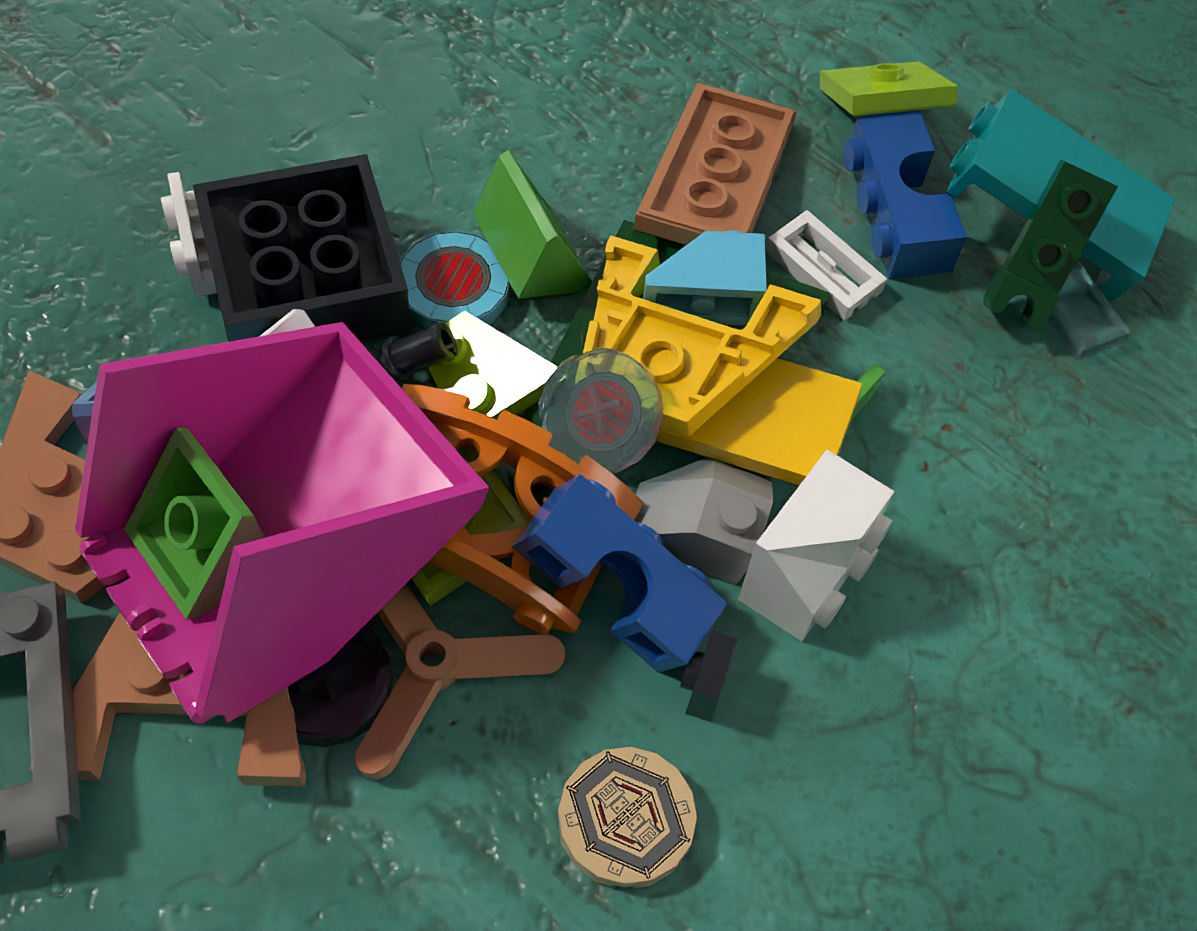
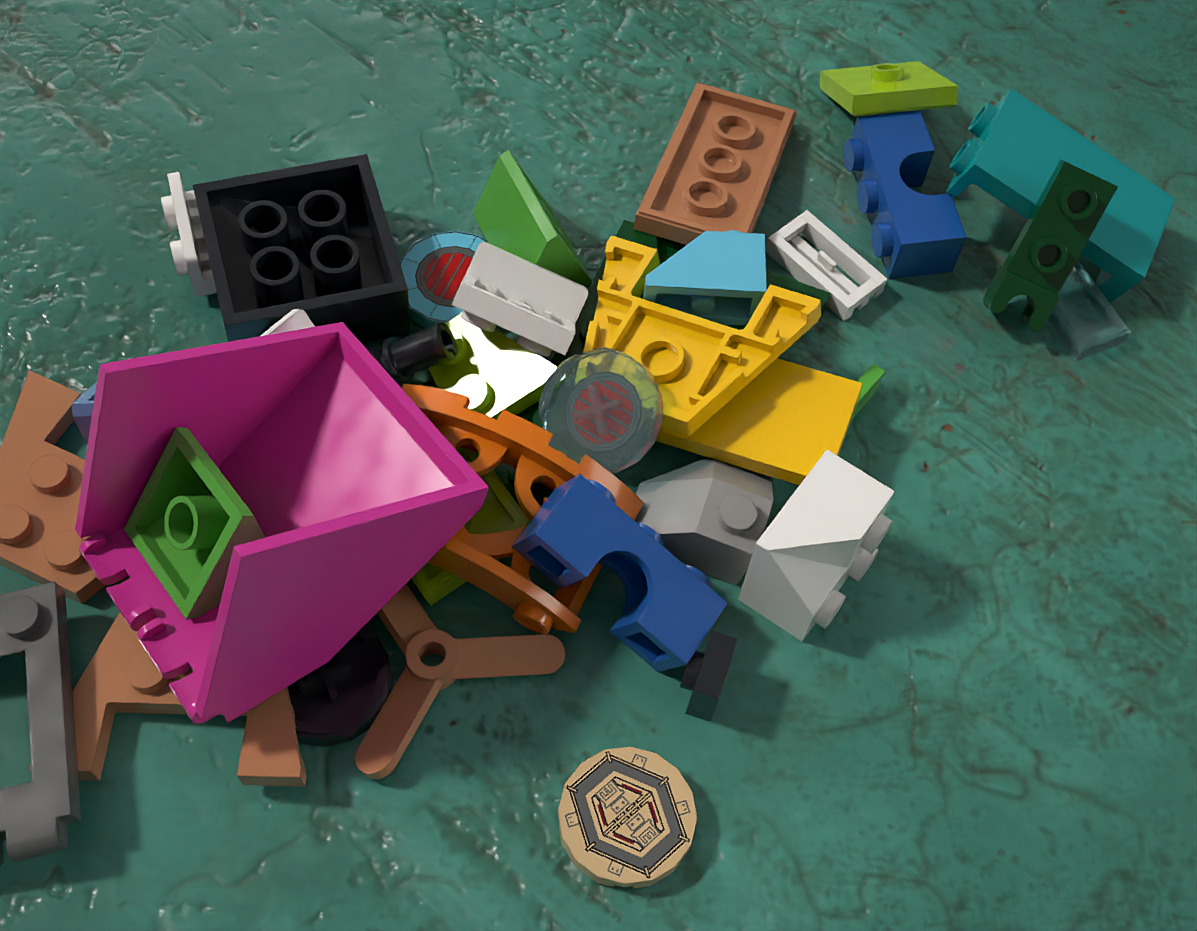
none -> white bracket [452,242,588,357]

